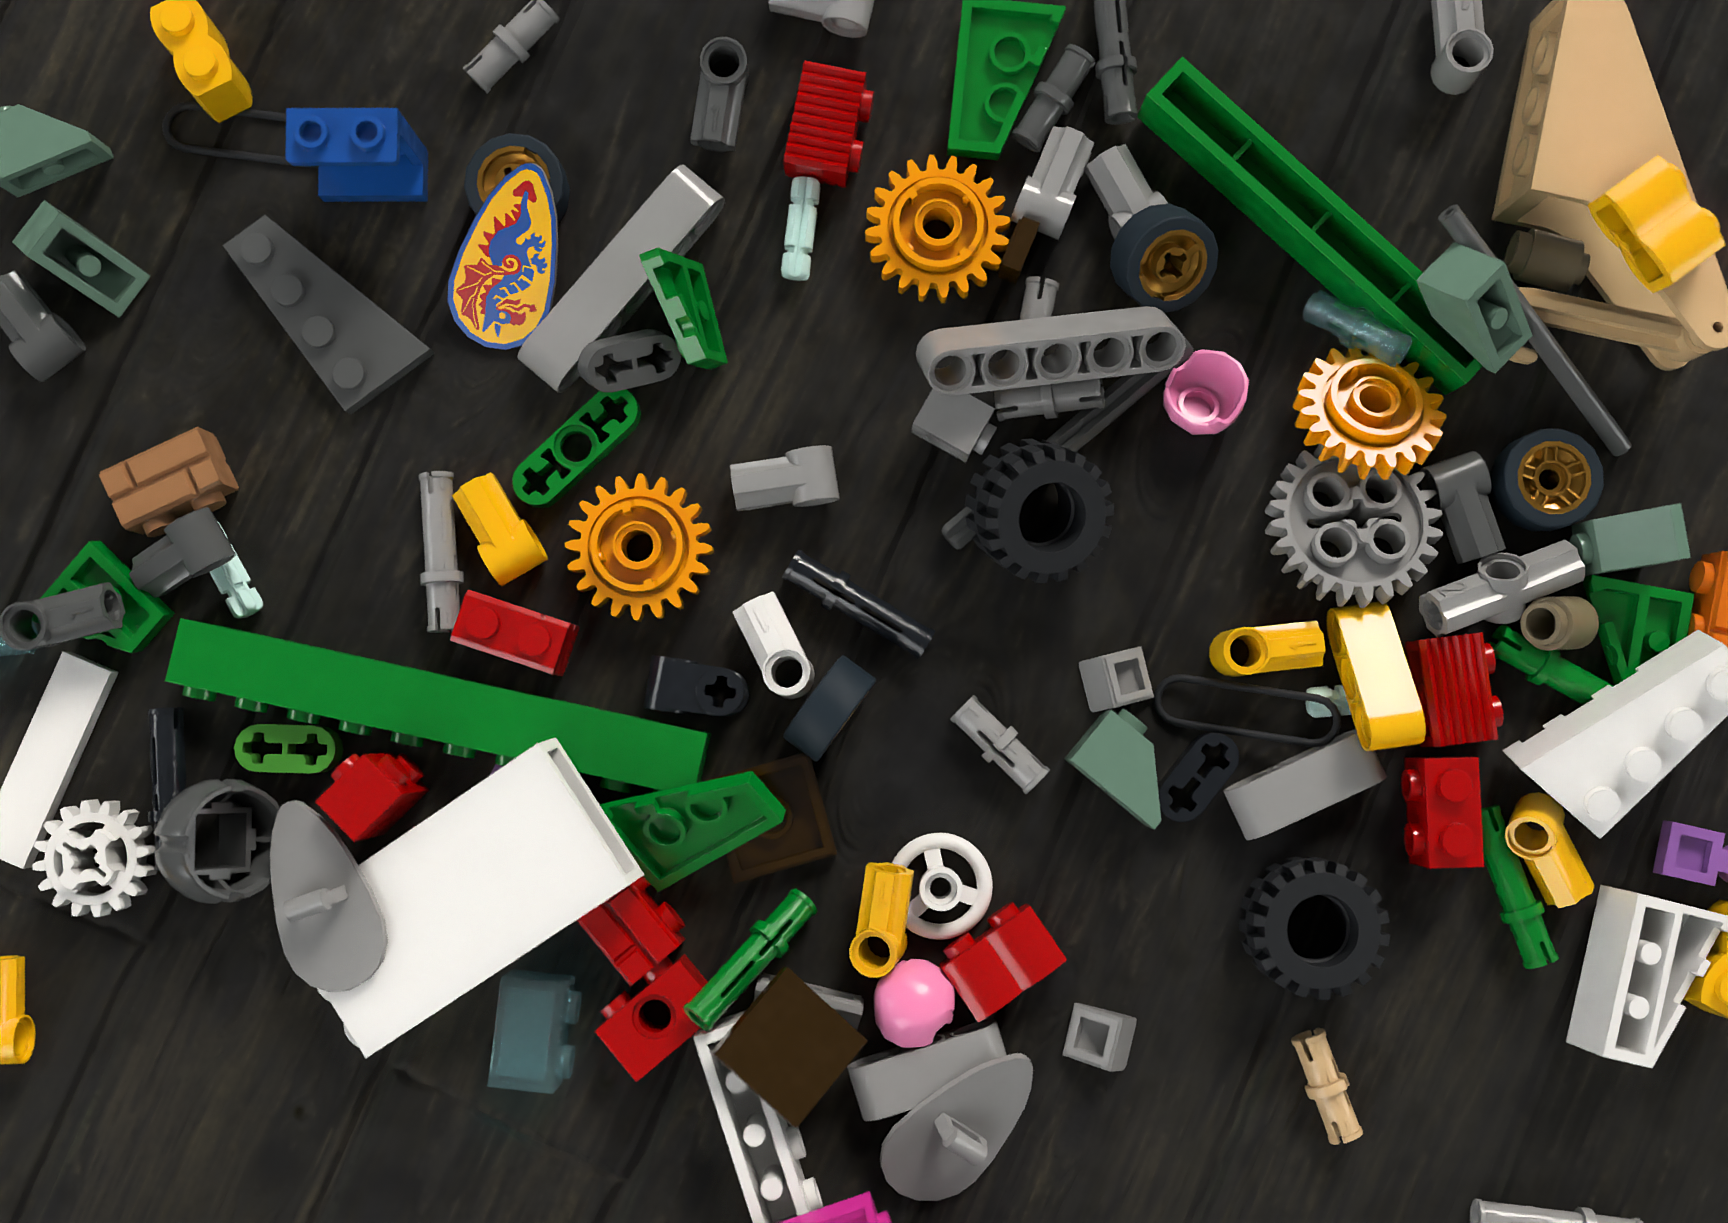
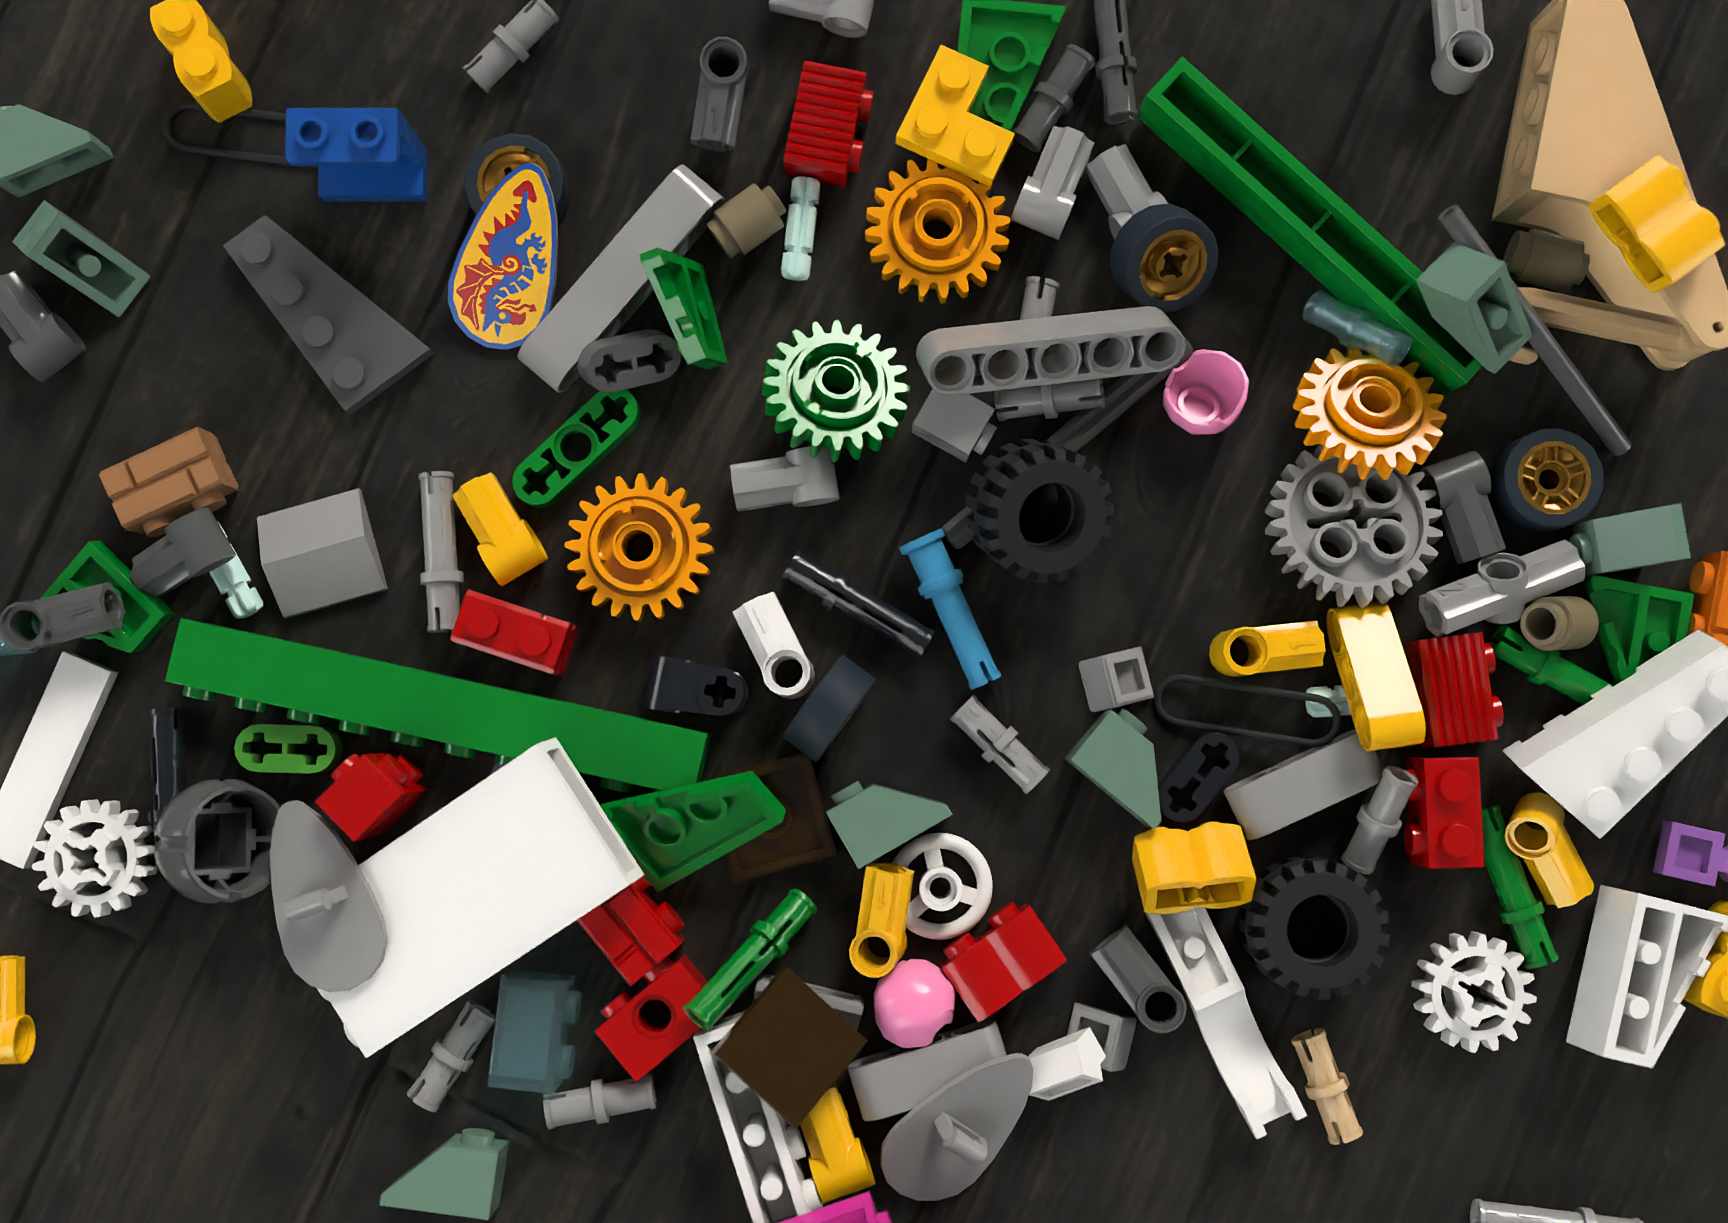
dark brown tile [998,216,1040,285] -> none
none -> light grey slope [257,488,388,618]
none -> sand green slope [380,1128,509,1220]
none -> light grey pin [407,1000,497,1112]
none -> light grey pin [543,1073,657,1129]
none -> dark tan brick [706,183,787,259]
none -> gear [762,320,910,462]
none -> yellow piece [800,1083,875,1203]
none -> sand green slope [826,781,953,869]
none -> yellow plate [895,45,1015,187]
none -> dark azure pin [899,528,1002,690]
none -> white piece [1028,1027,1106,1101]
none -> dark grey piece [1089,925,1187,1033]
none -> yellow brick [1132,822,1256,914]
none -> white piece [1145,906,1307,1139]
none -> light grey pin [1341,766,1418,875]
none -> white gear [1411,931,1537,1053]

